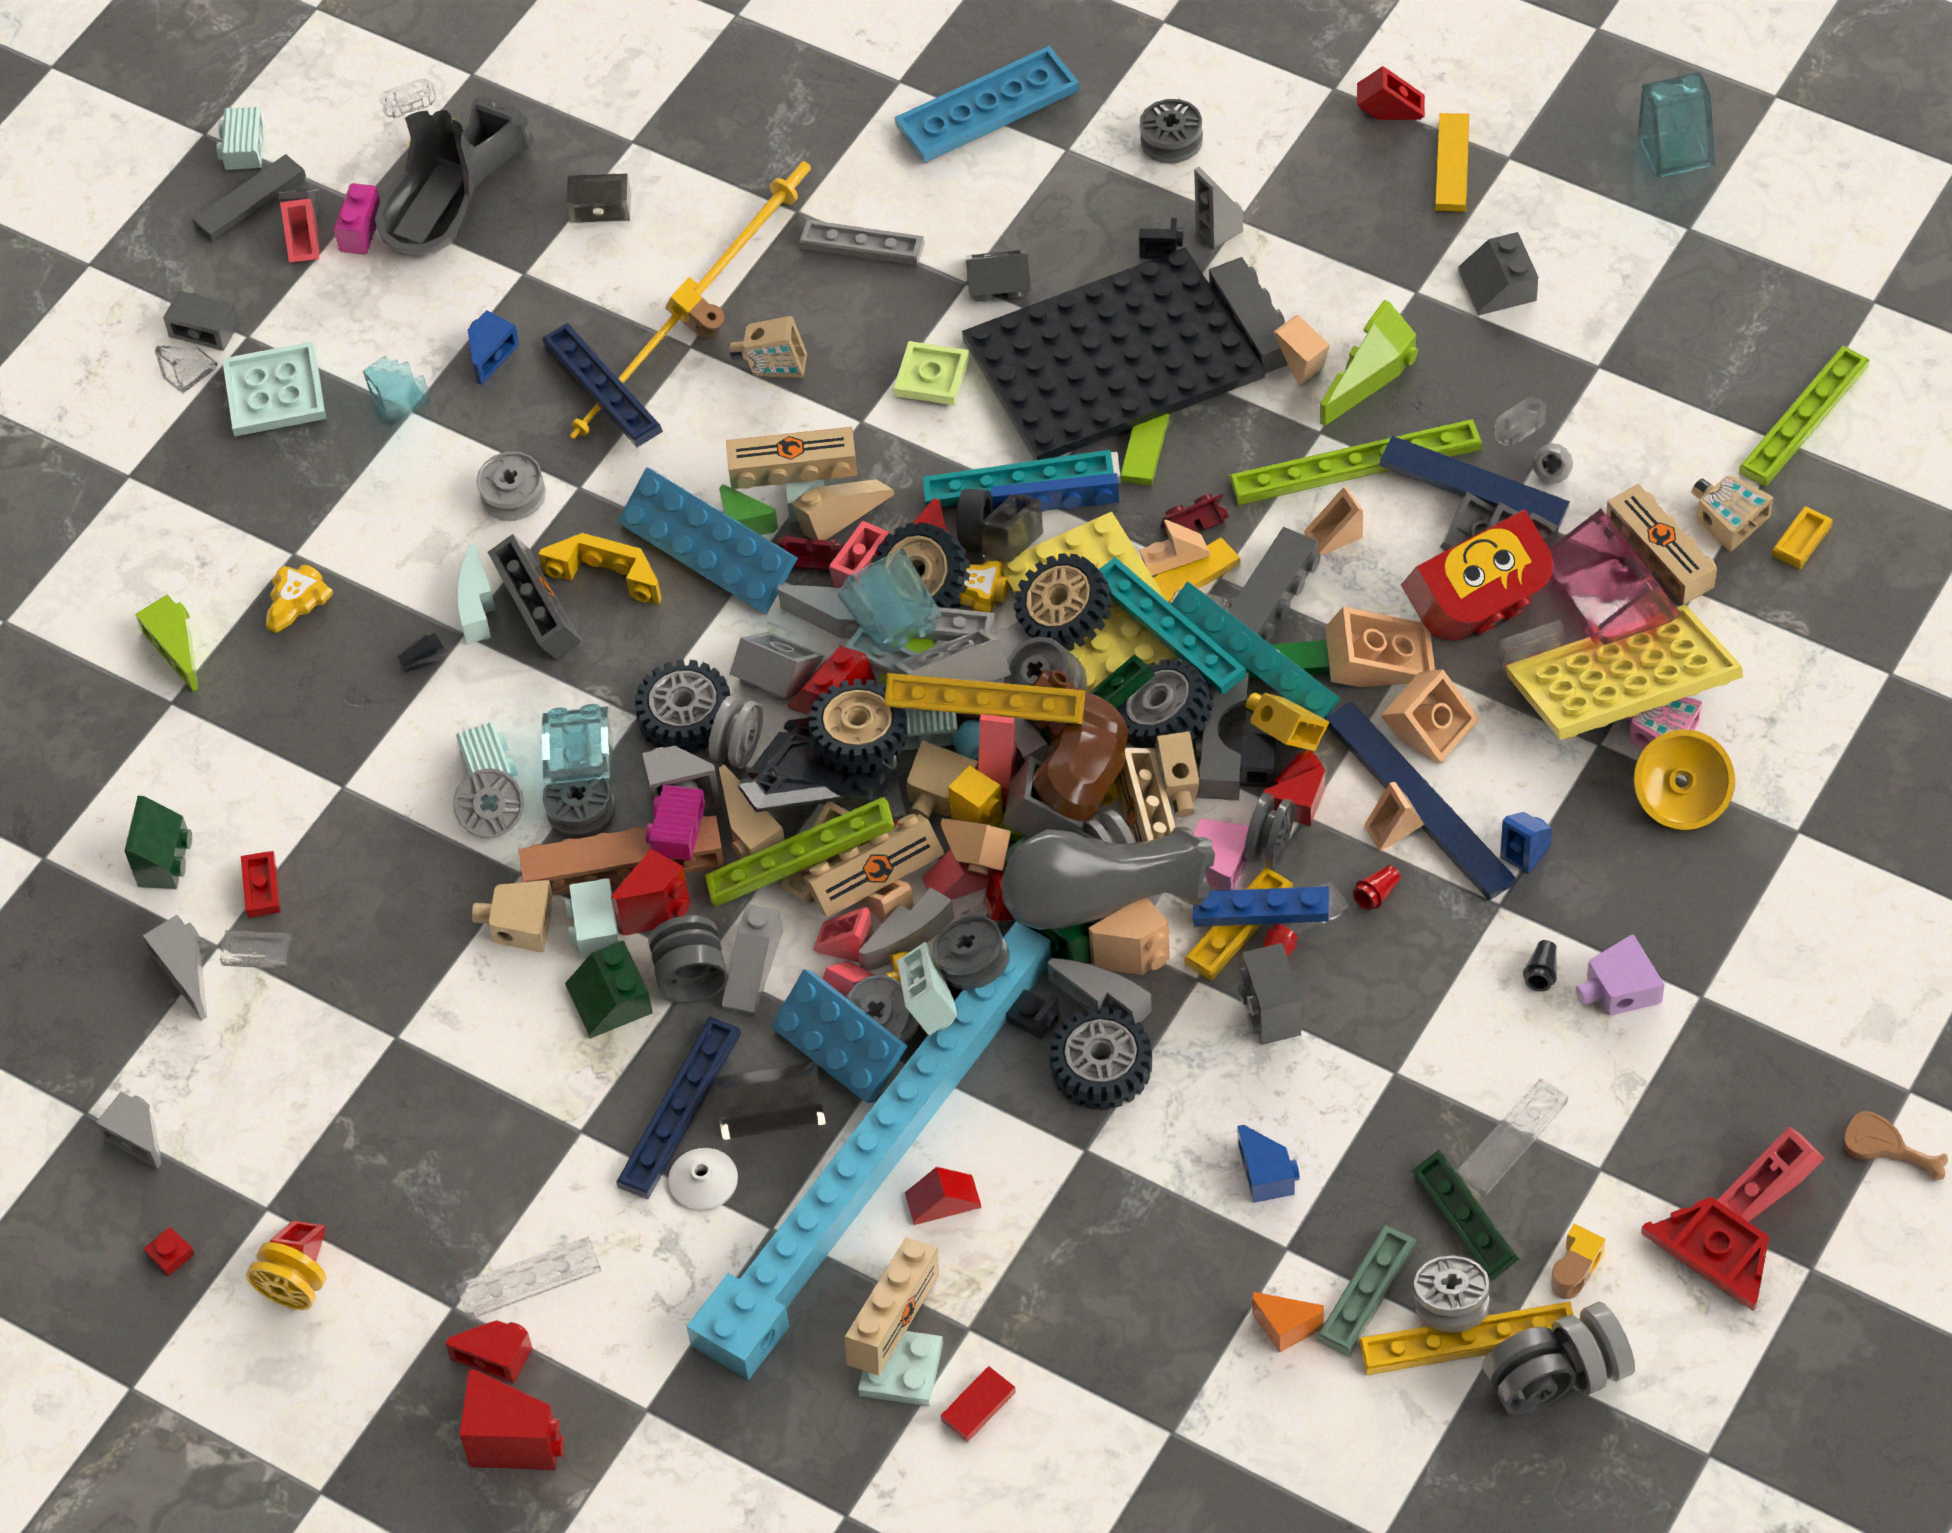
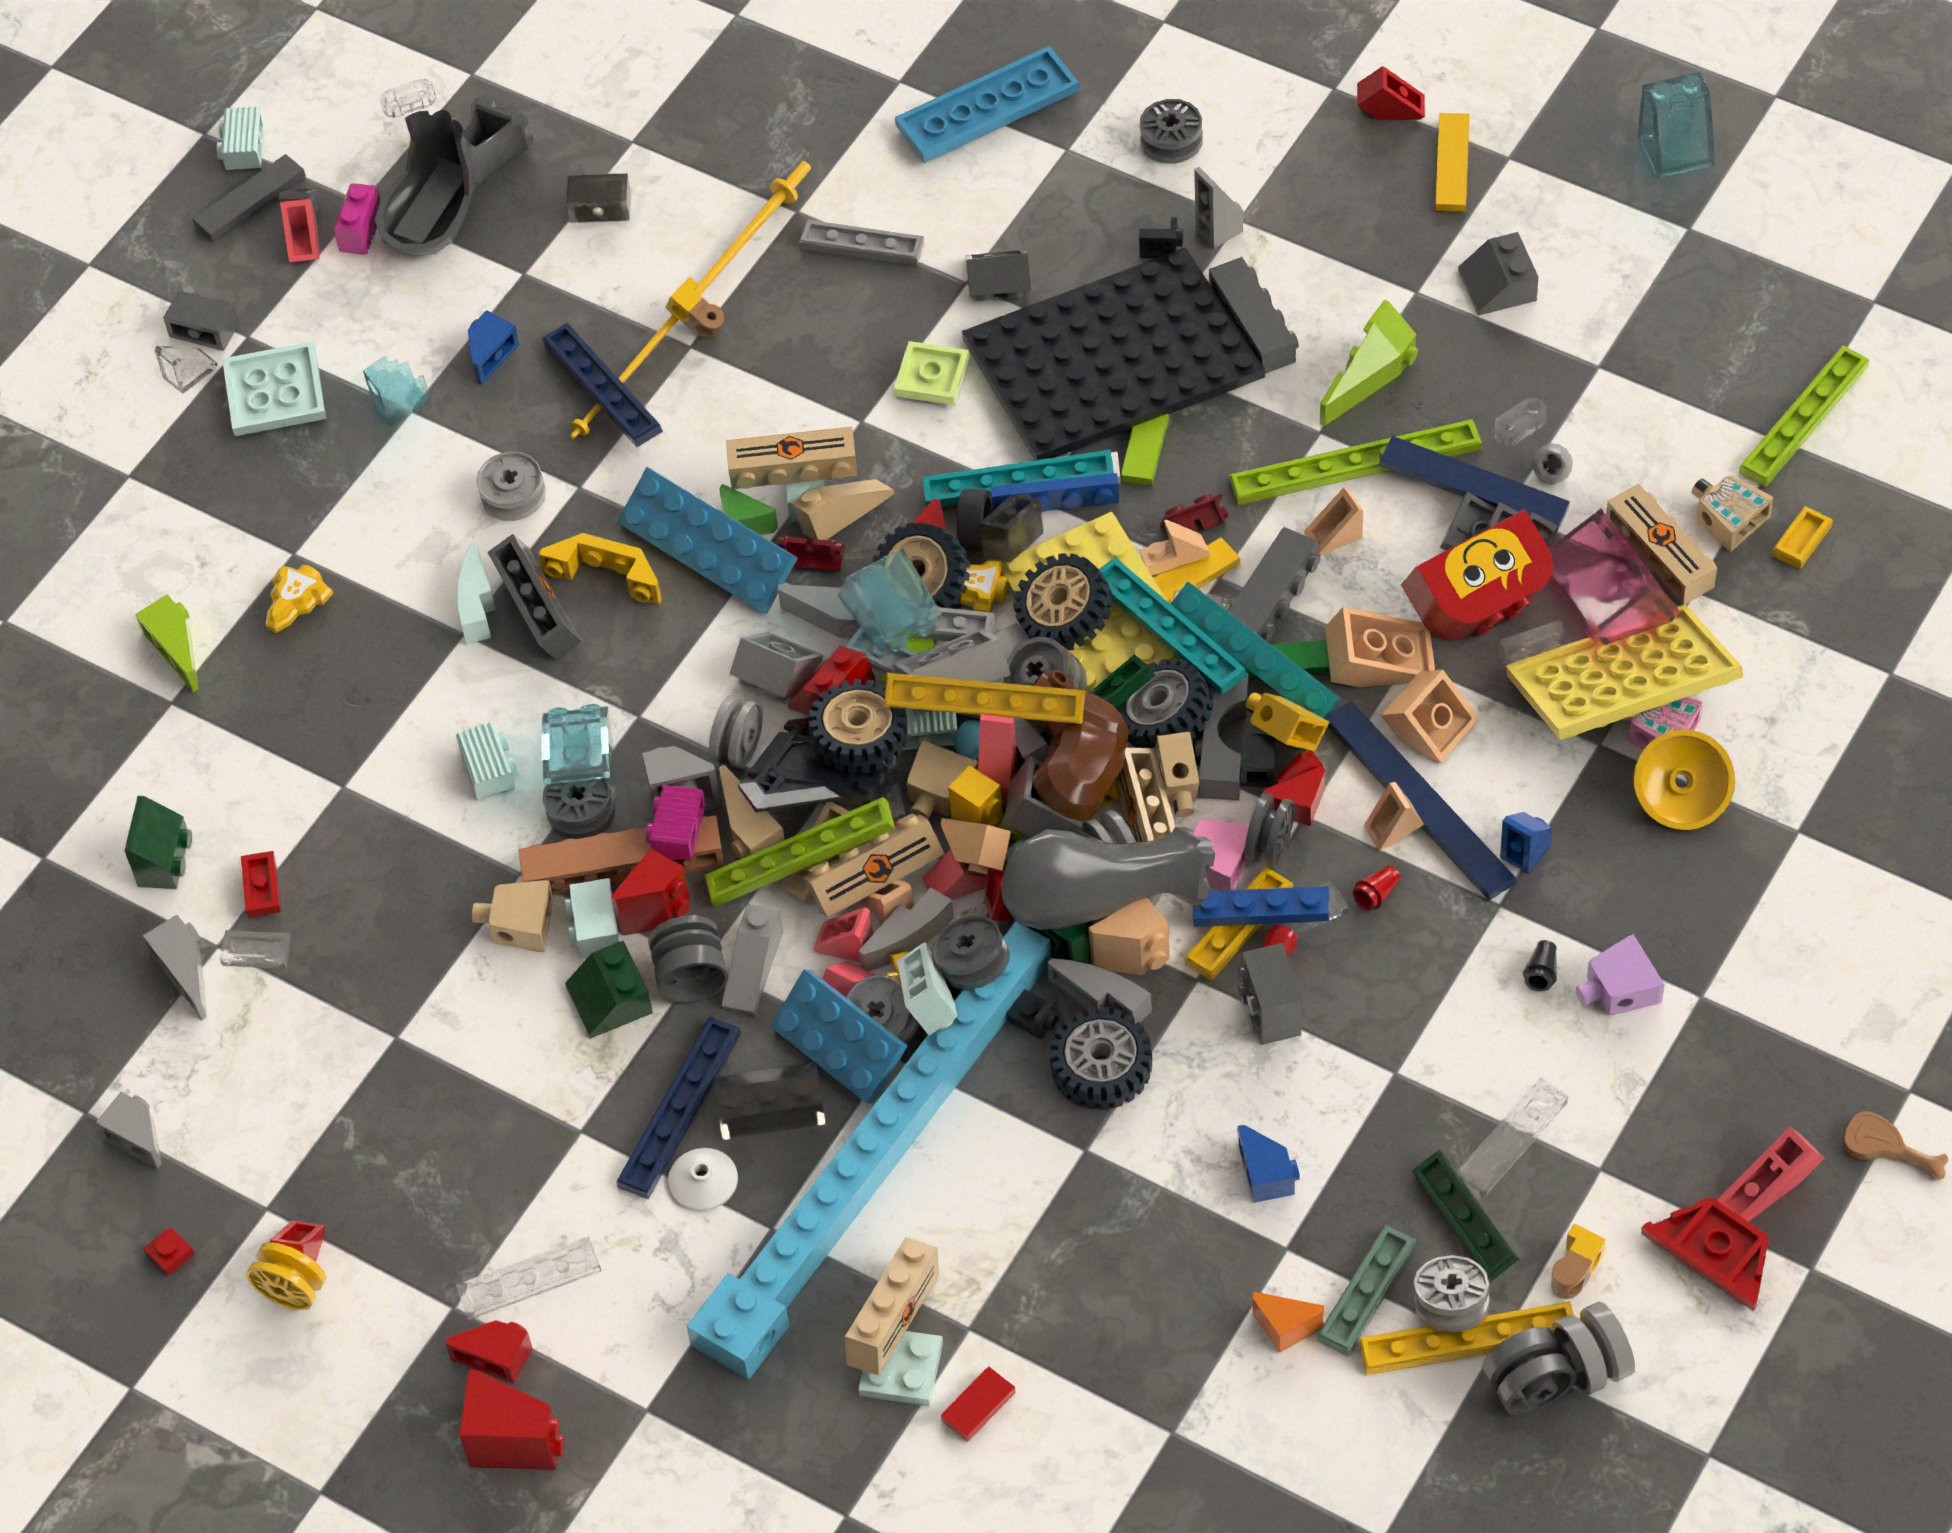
black cone [397,631,447,673] -> none
light grey wheel [453,768,524,838] -> none
wheel [635,659,731,754] -> none
tan torso [730,316,807,378] -> none
coral brick [829,521,890,589] -> none
red slope [905,1166,982,1225] -> none
light nougat slope [1273,315,1330,385] -> none

